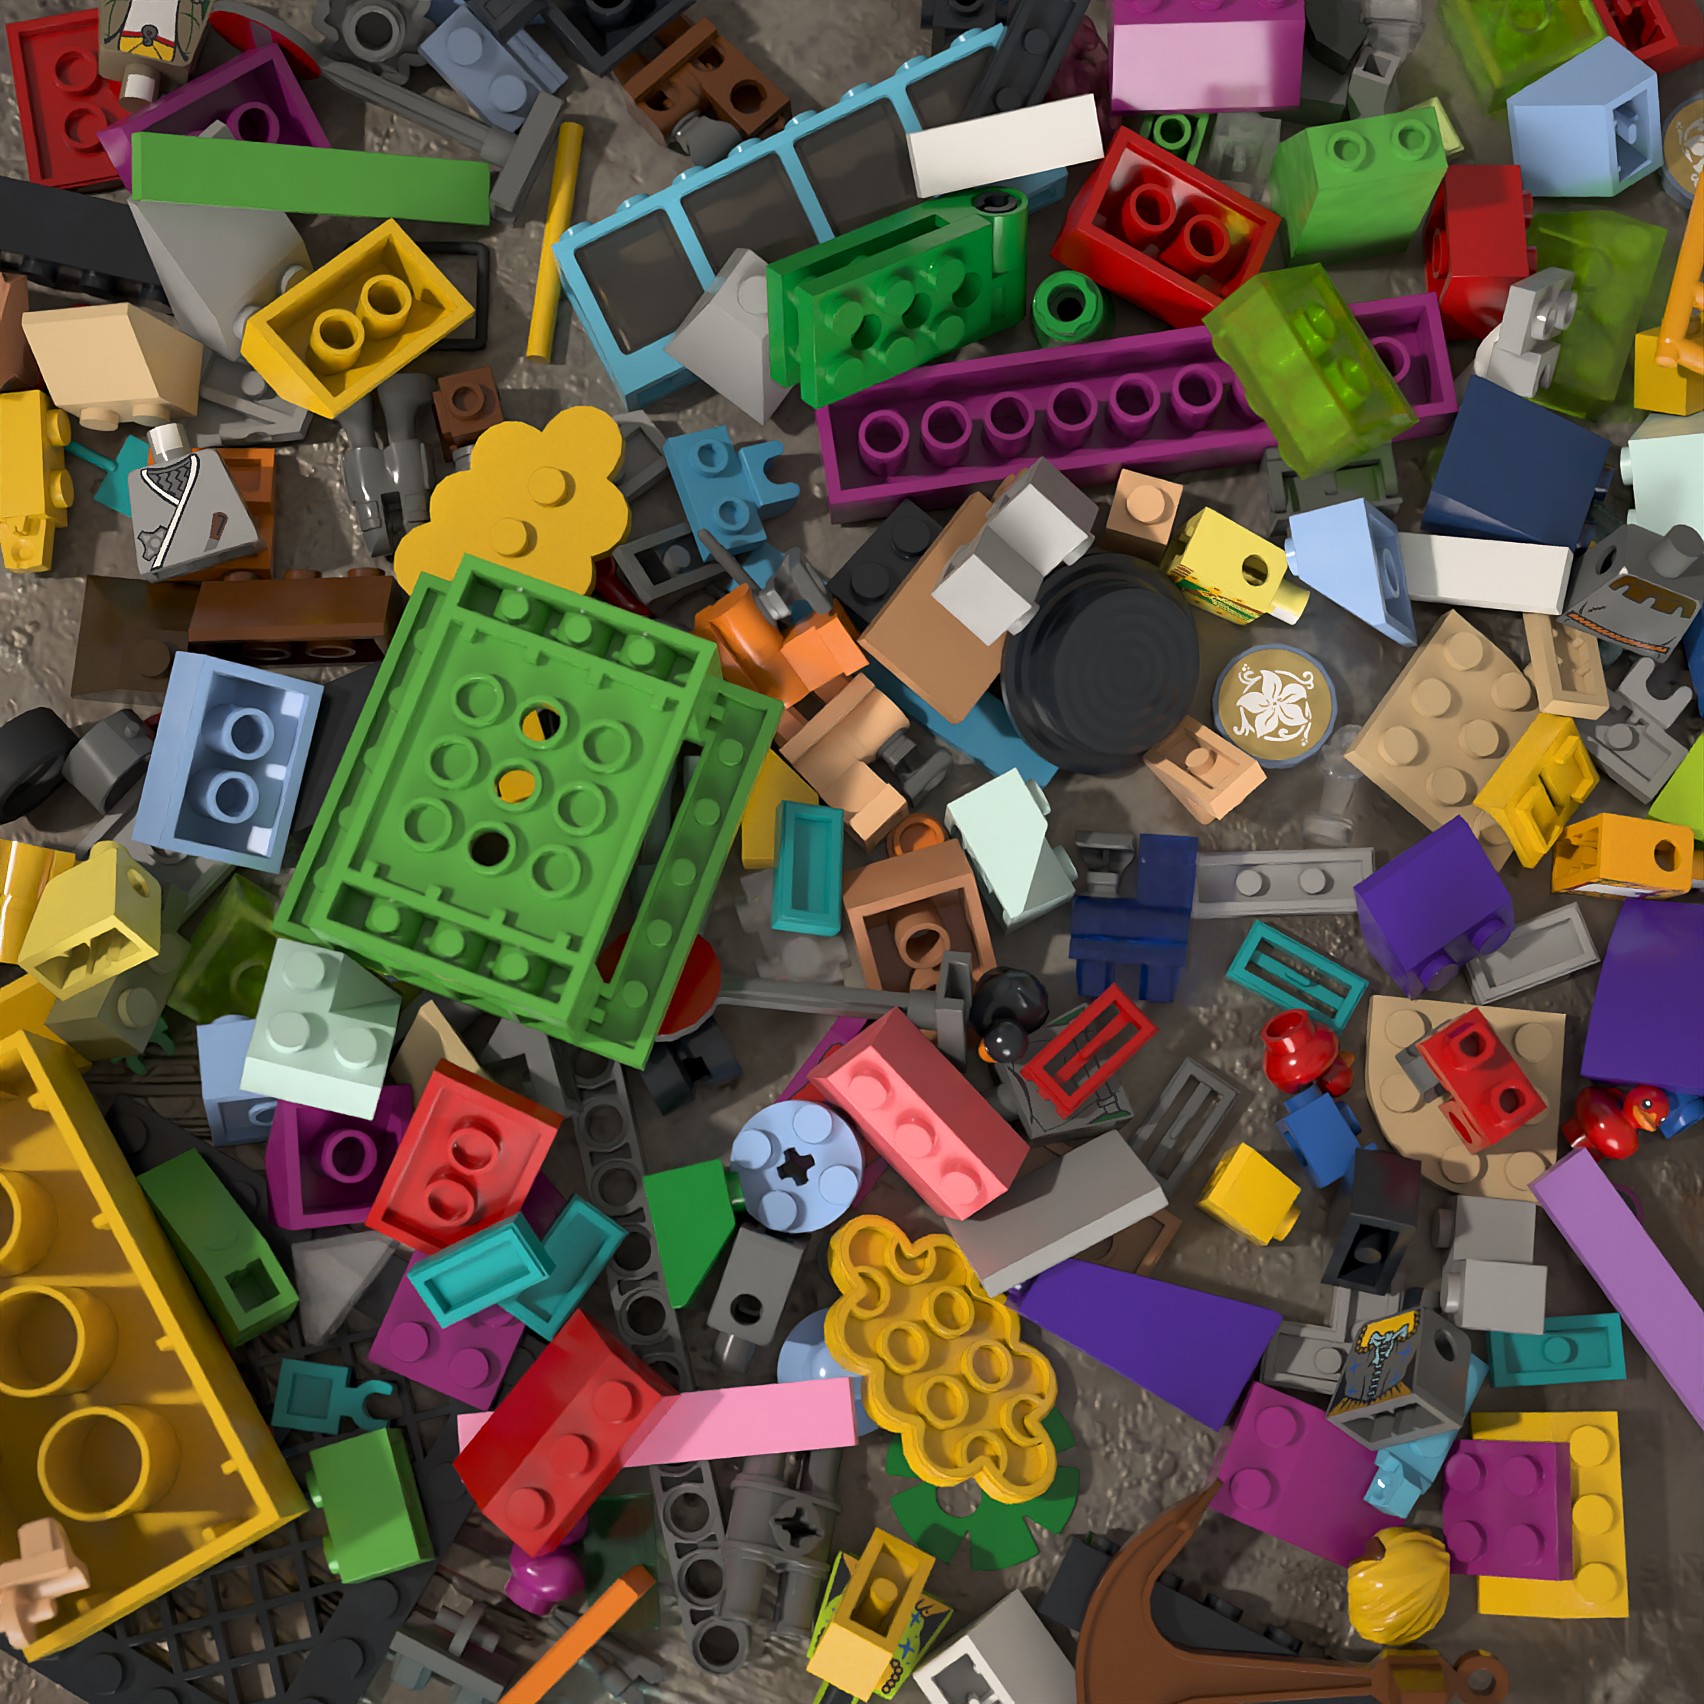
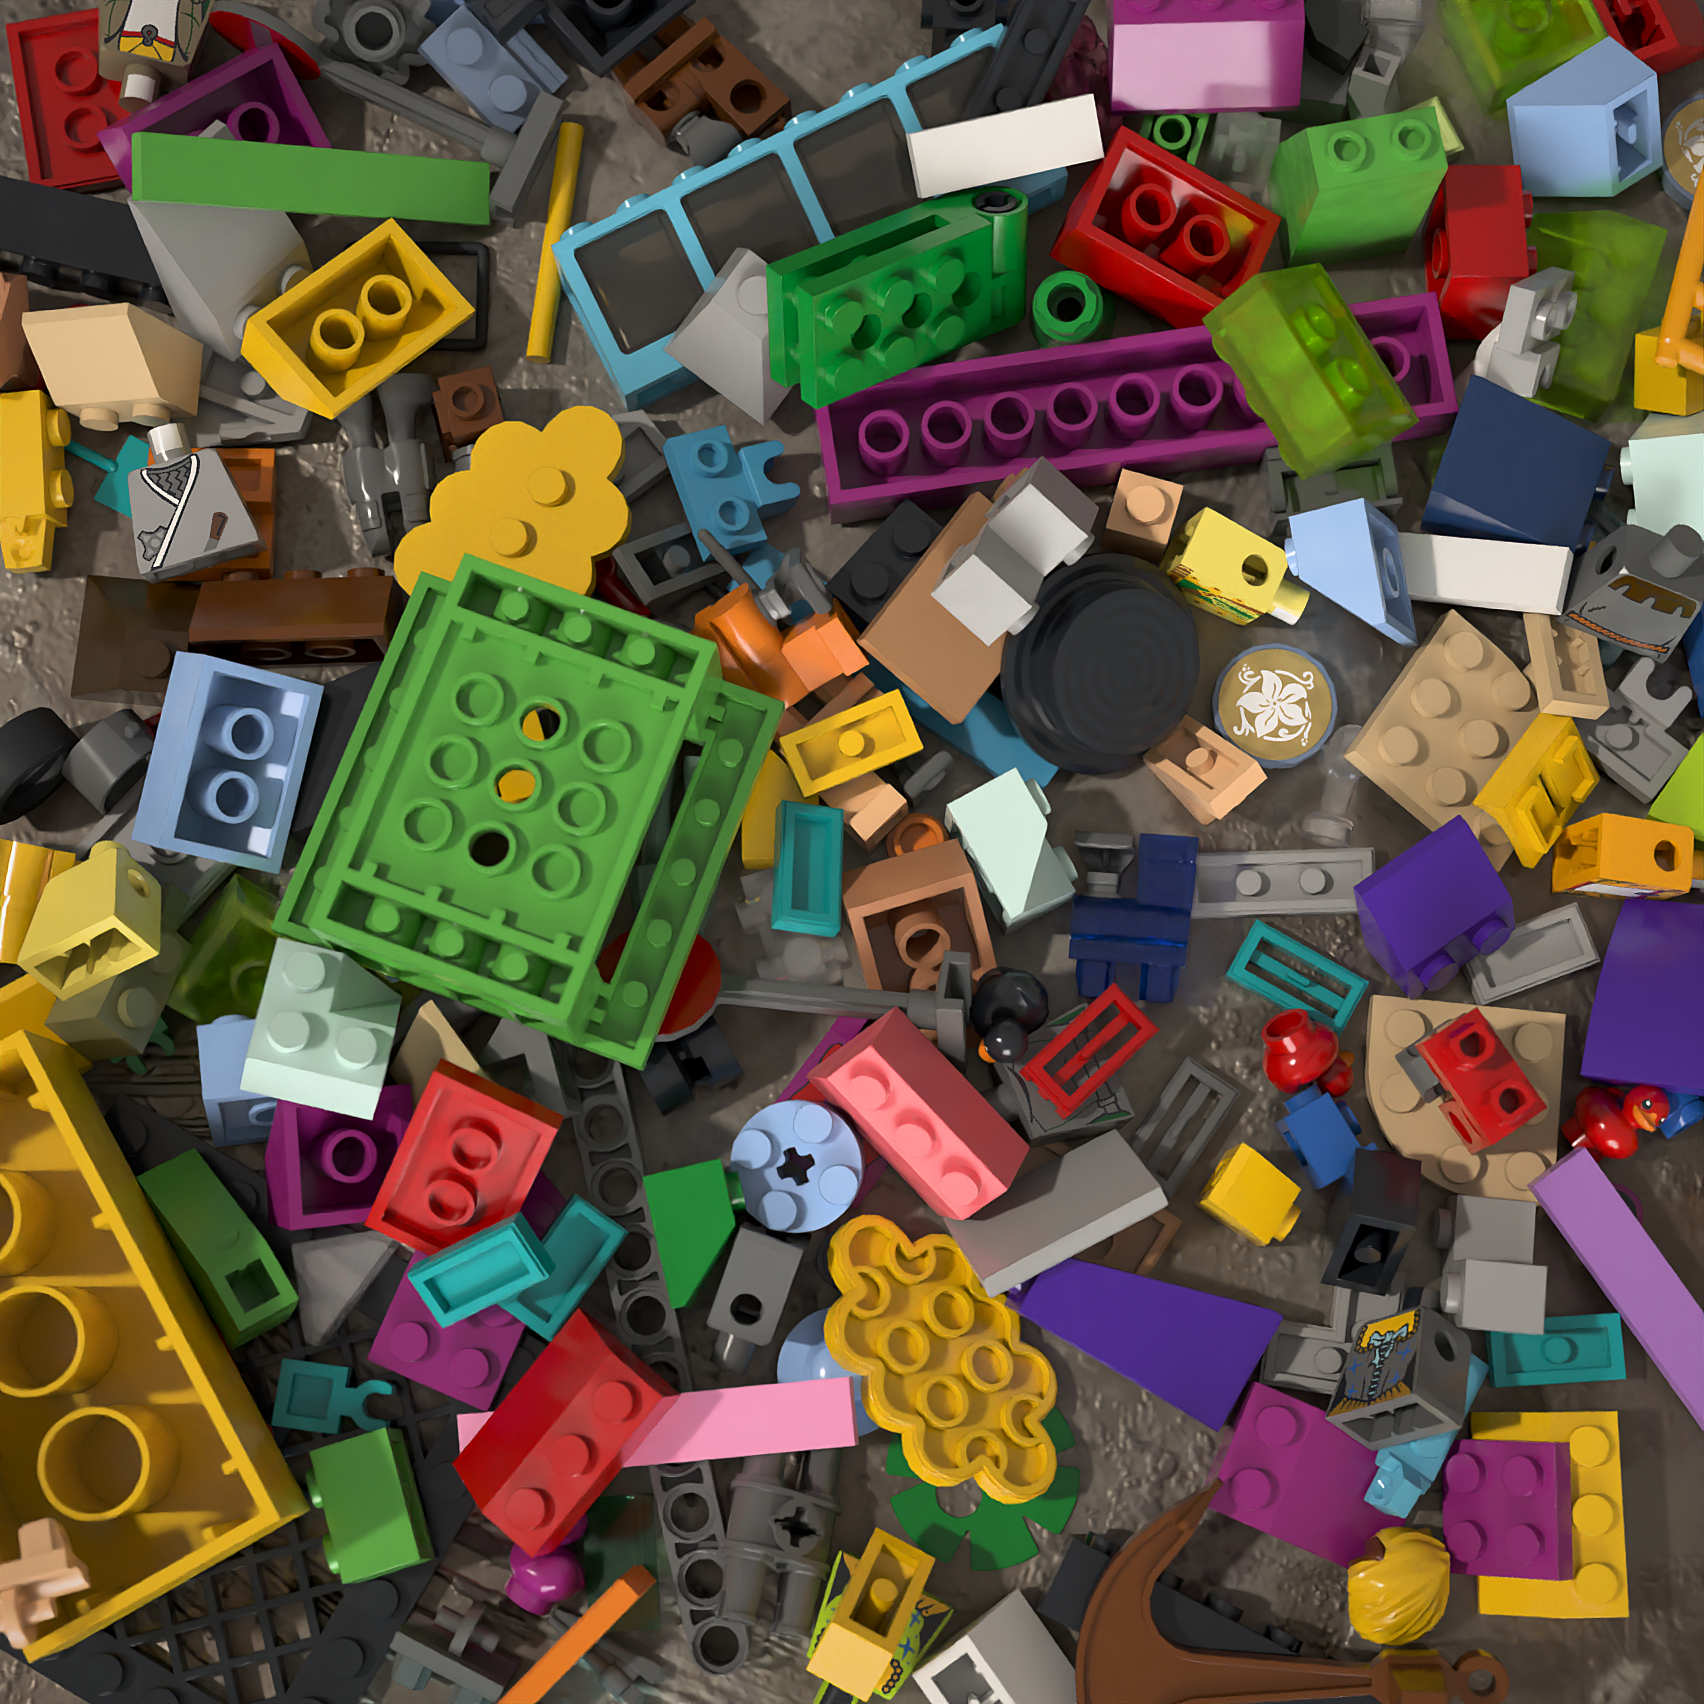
none -> yellow plate [778,689,923,800]

